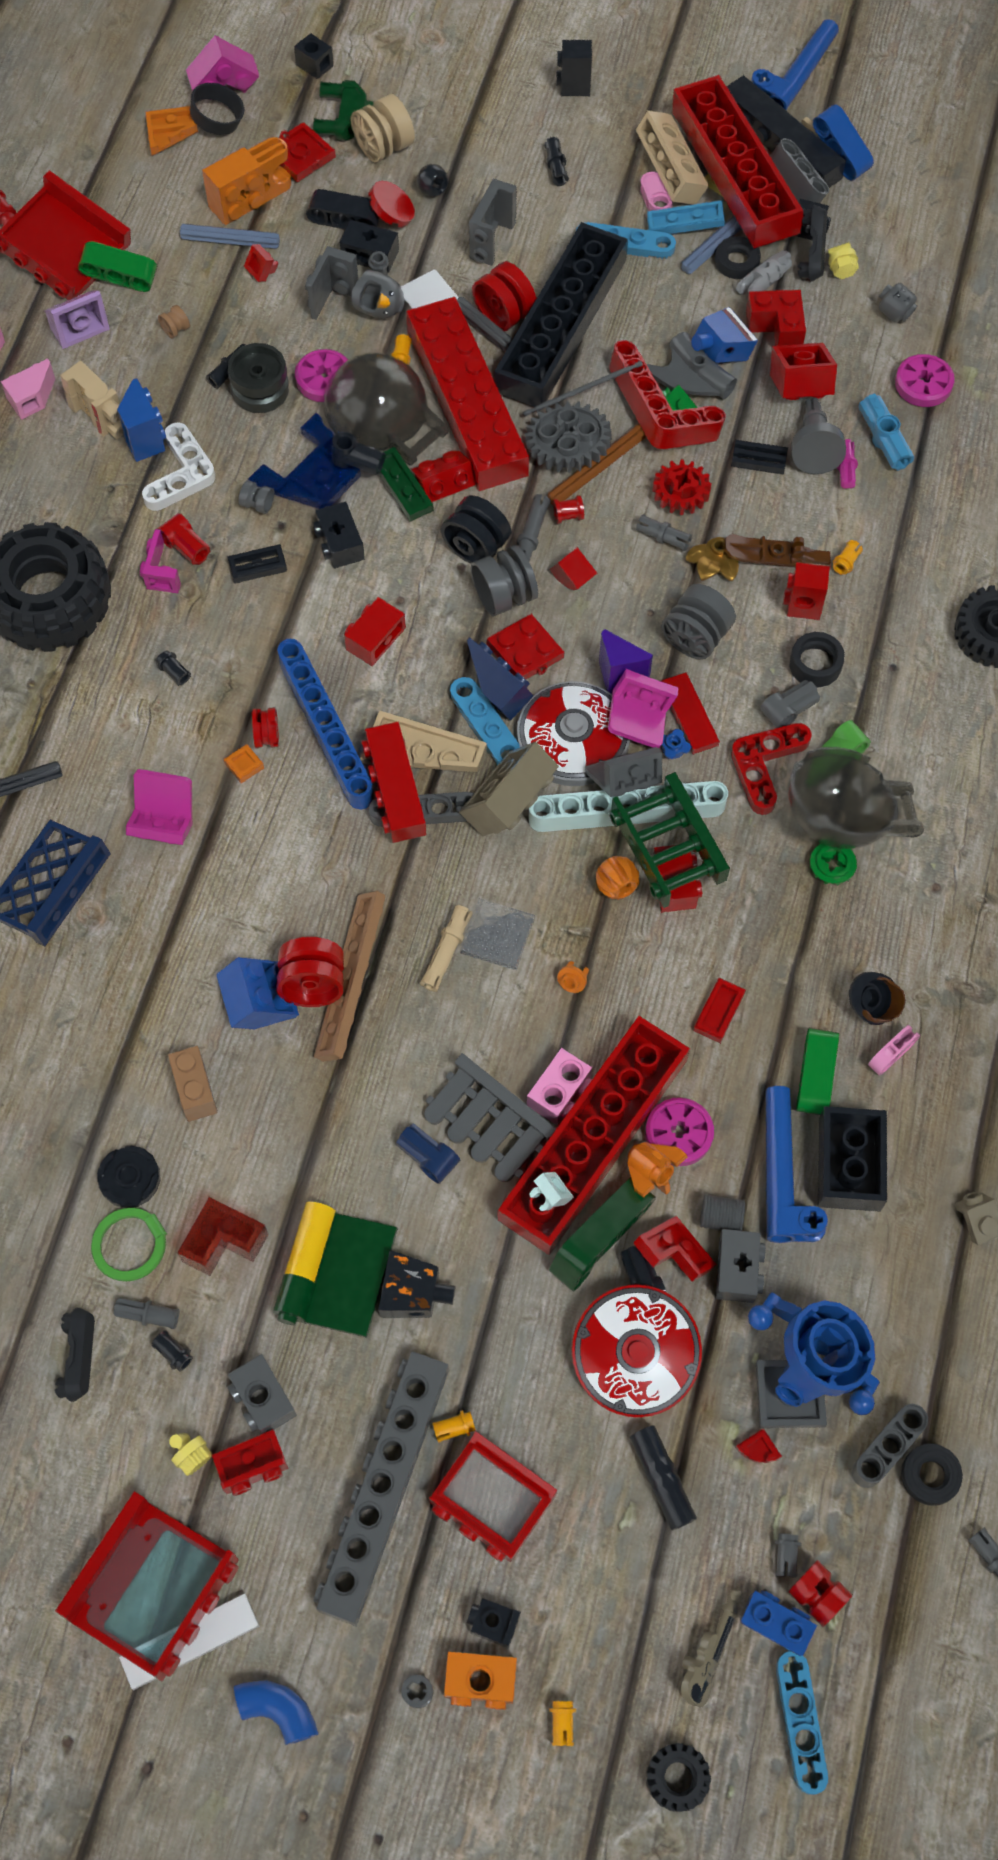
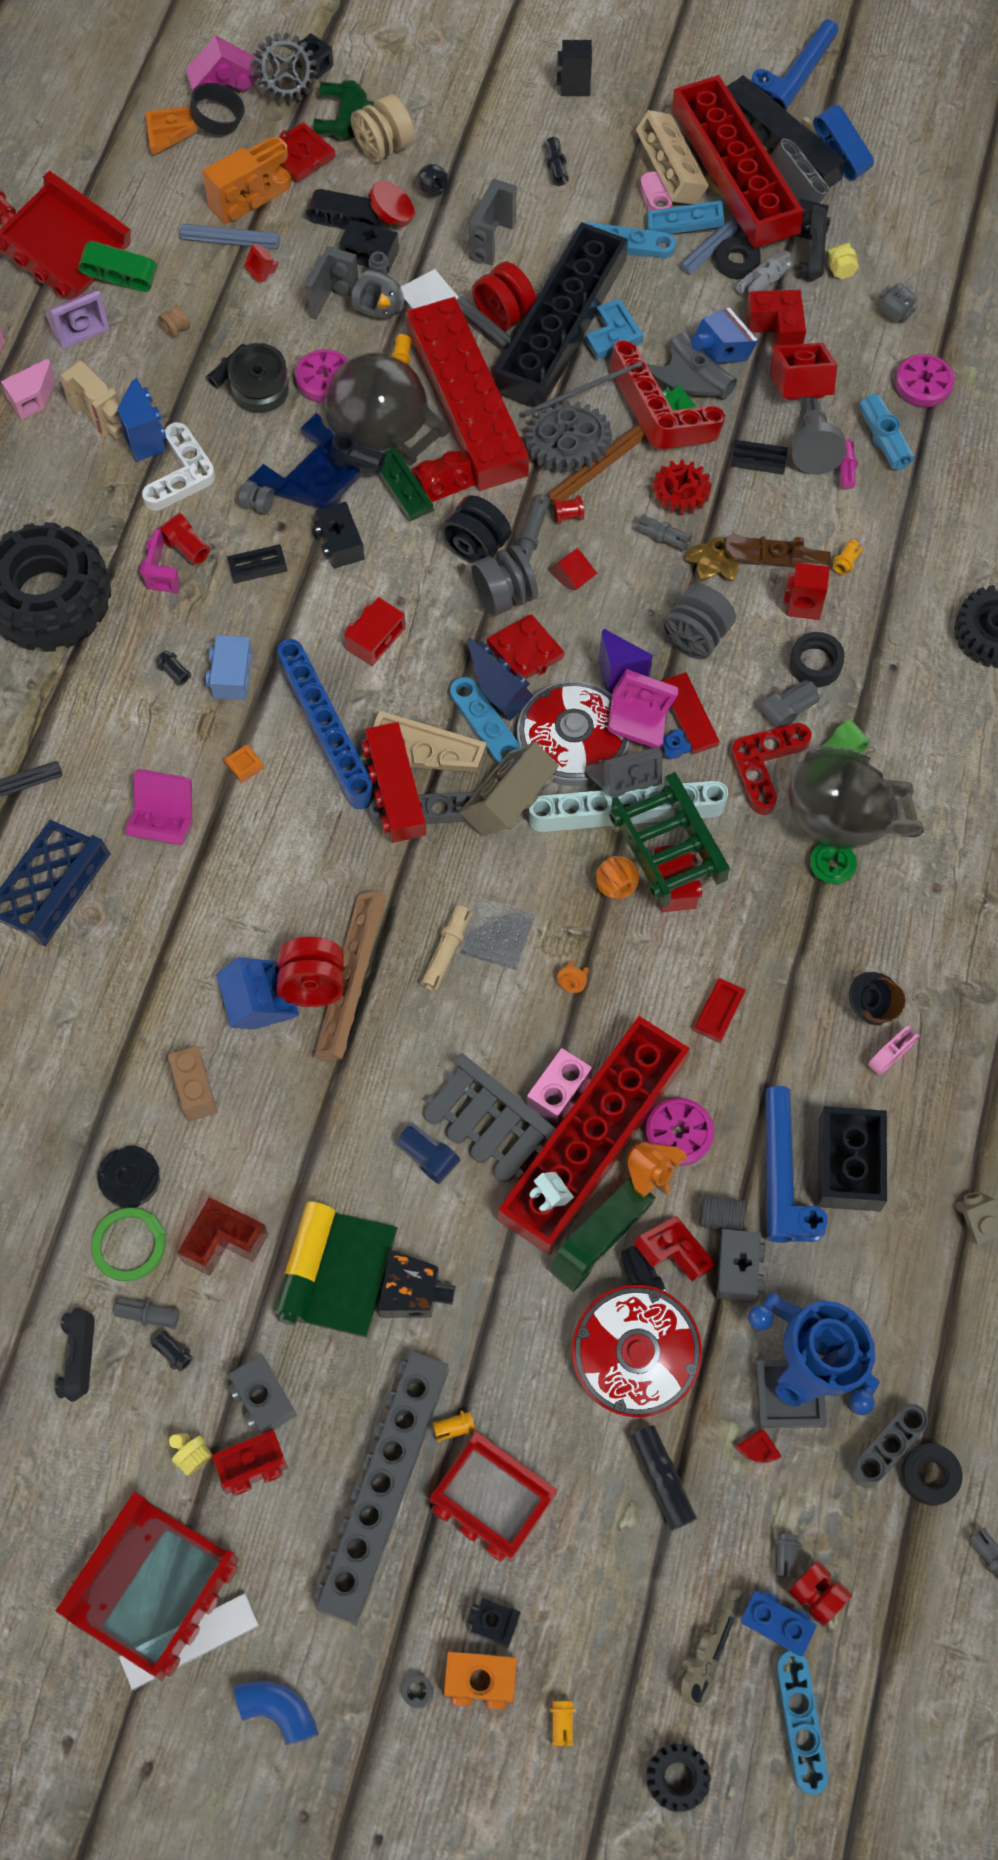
red wheel [252,707,279,749] -> none
green beam [796,1027,839,1115] -> none
none -> medium blue brick [206,635,253,700]
none -> dark grey gear [250,32,317,104]
none -> dark azure plate [585,298,644,360]

